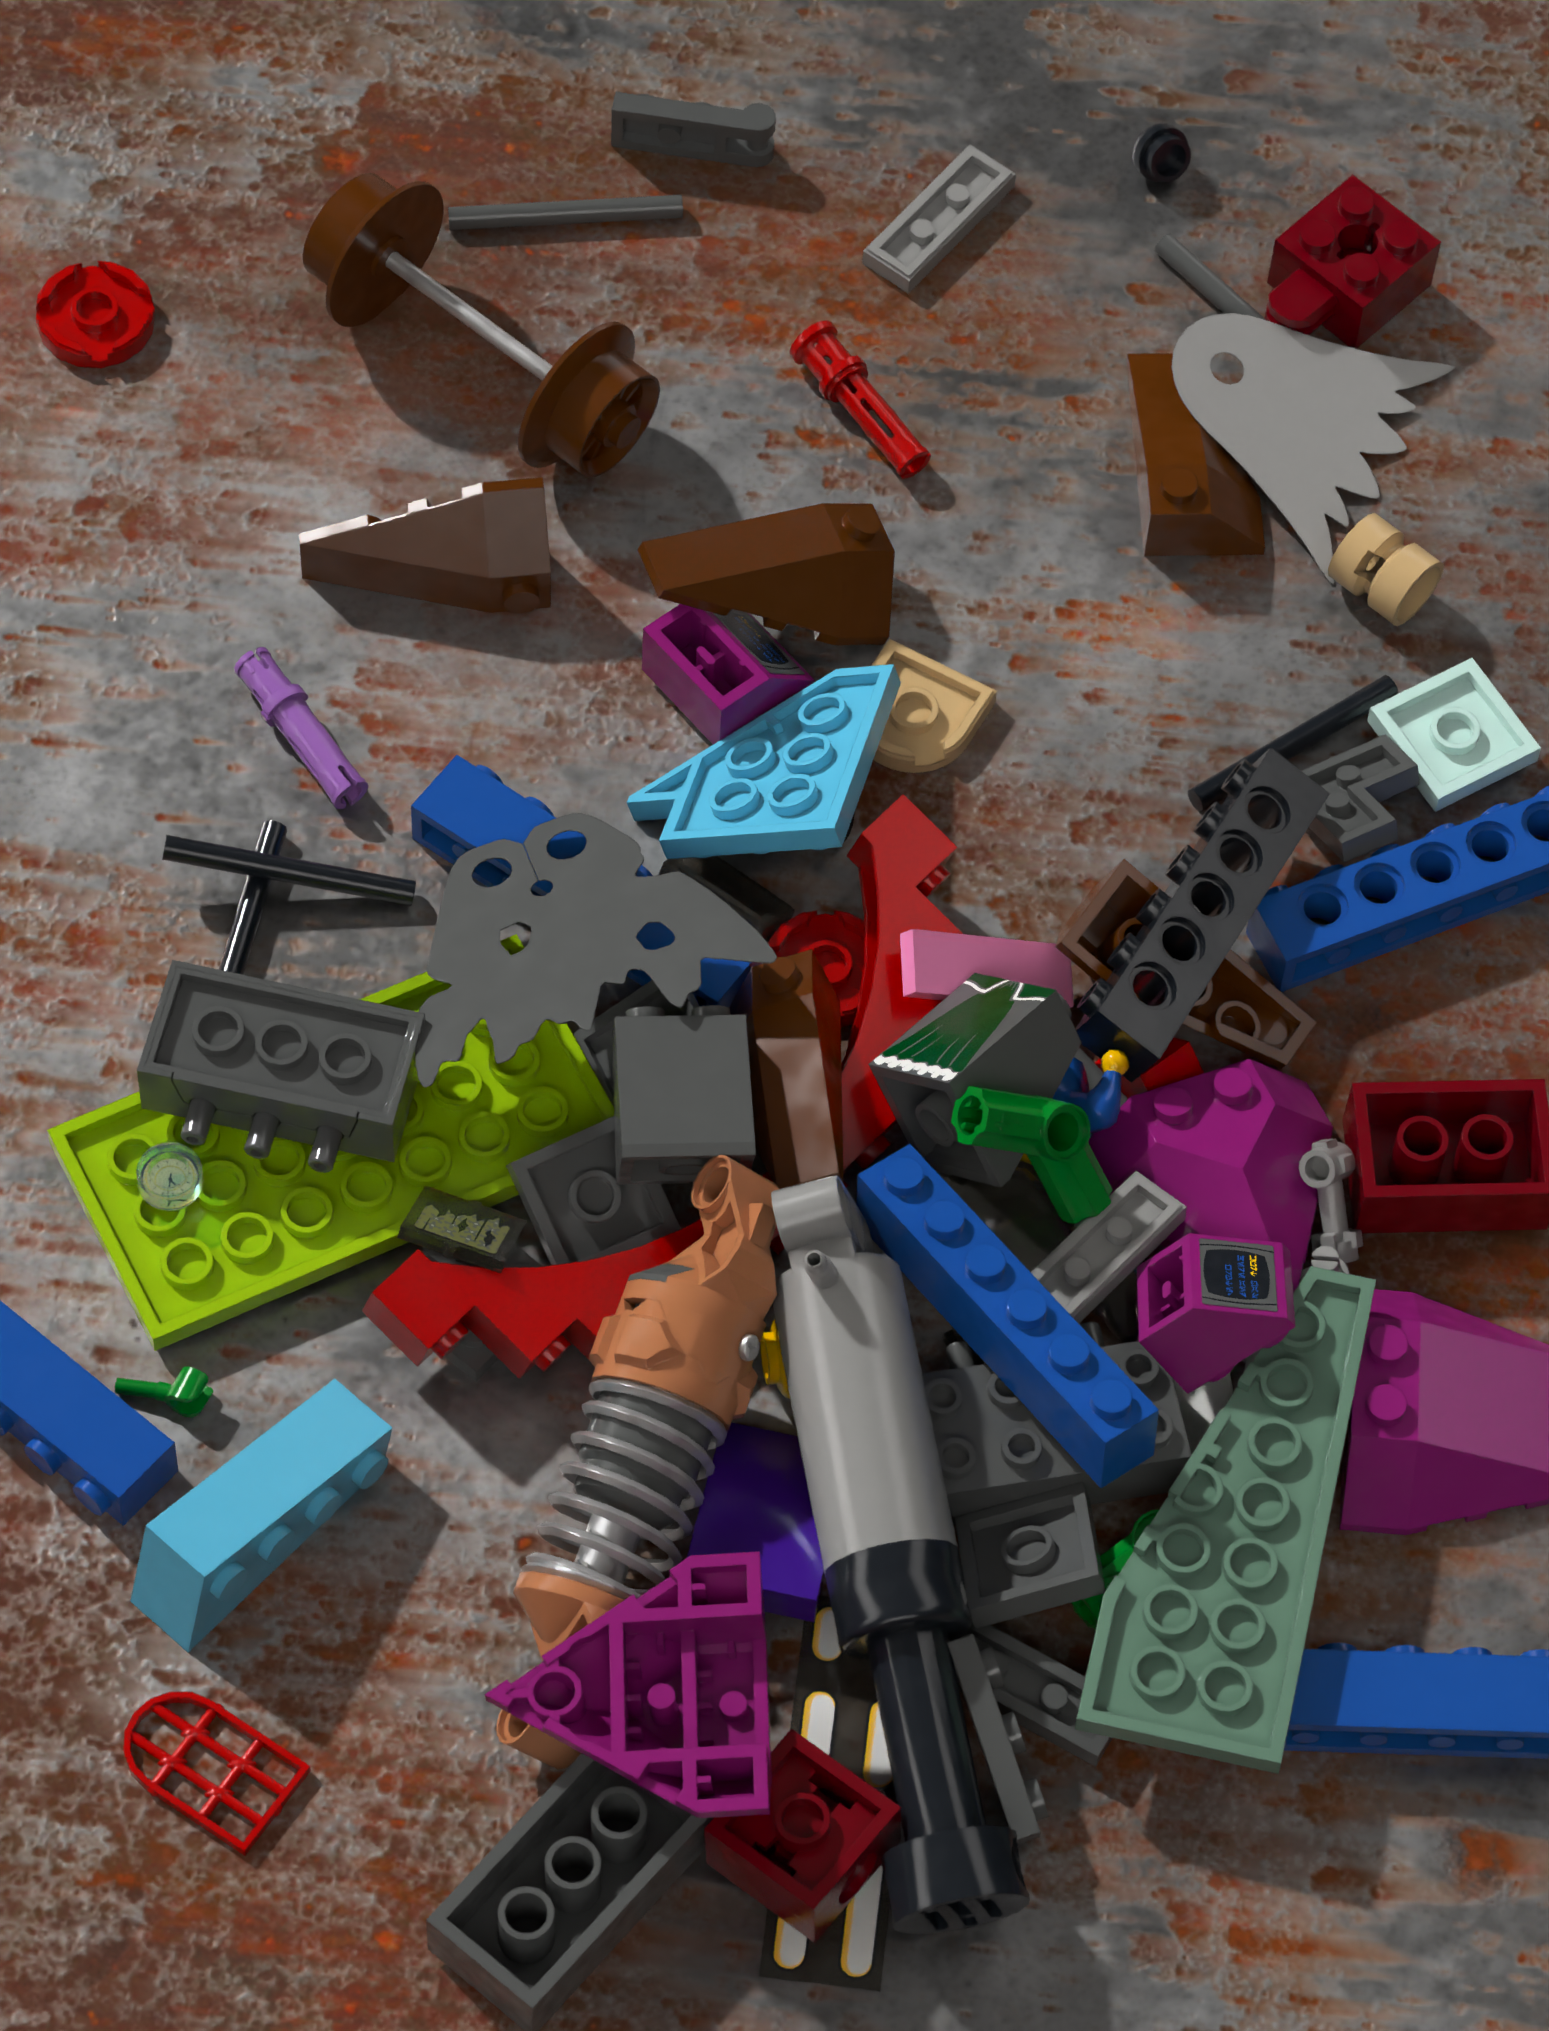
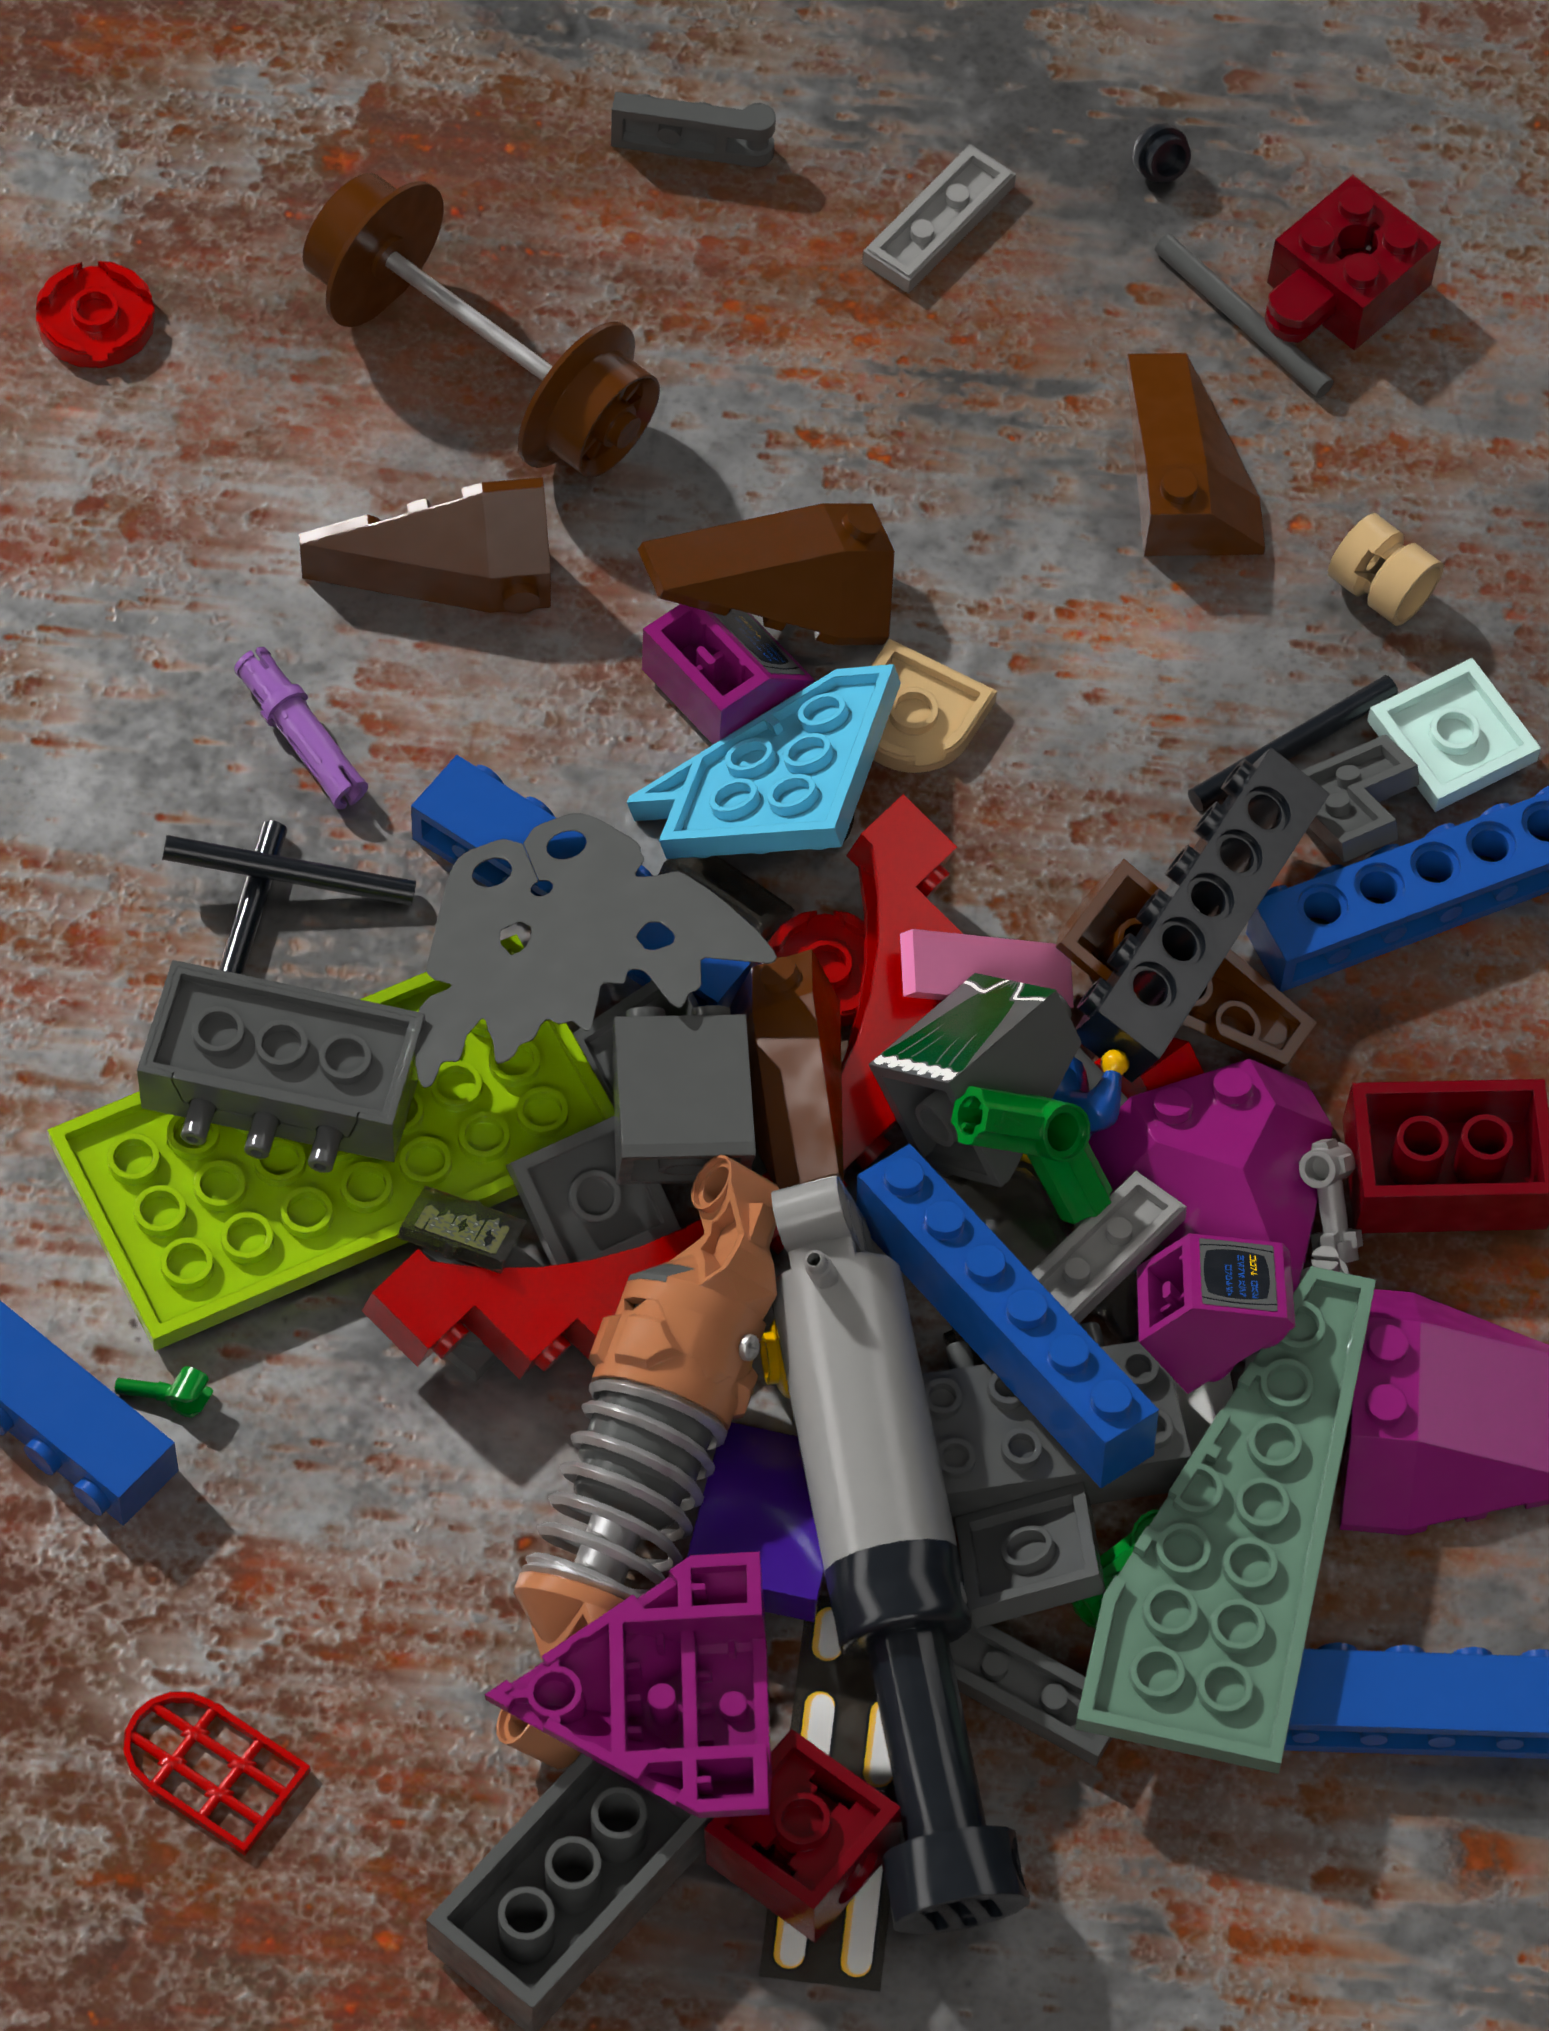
medium azure wedge [130,1379,393,1652] -> none
clear light blue tile [136,1142,203,1211] -> none
dark grey bar [448,195,683,230] -> none
red pin [789,320,931,479] -> none
dark grey plate [947,1634,1049,1845] -> none
light grey piece [1171,313,1455,584] -> none

